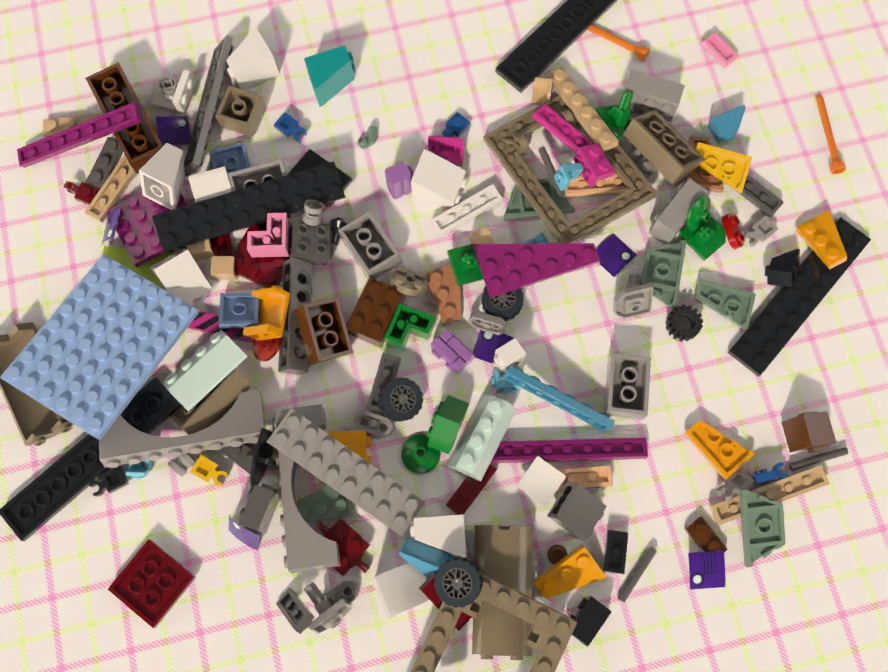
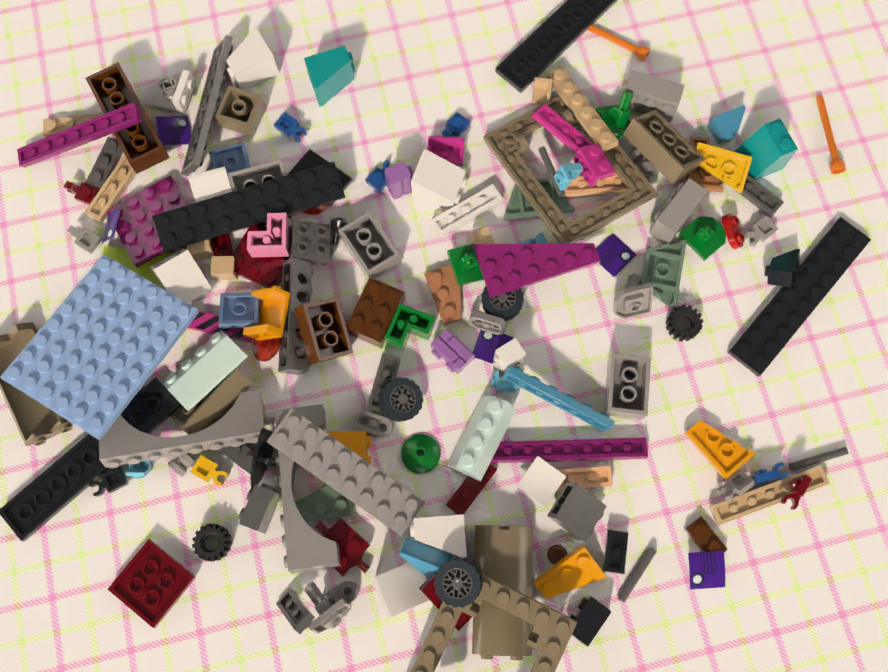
white slope [139,143,185,210] -> none
sticker [228,515,259,550] -> none
light grey wheel [302,199,323,226] -> none
sand green arm [357,125,378,149] -> none
dark tan plate [390,266,428,296] -> none
green brick [426,395,470,455] -> none
green dish [687,195,711,232] -> none
sand green wing [694,278,756,331] -> none
bright pink plate [701,32,739,69] -> none
sand green wing [739,488,786,567] -> none
reddish brown plate [781,411,837,453] -> none
light orange wing [796,210,847,269] -> none
none -> light grey plate [67,225,102,254]
none -> black tyre [192,524,232,562]
none -> blue plate [365,160,395,193]
none -> teal slope [734,118,798,180]
none -> dark red plate [780,475,812,510]

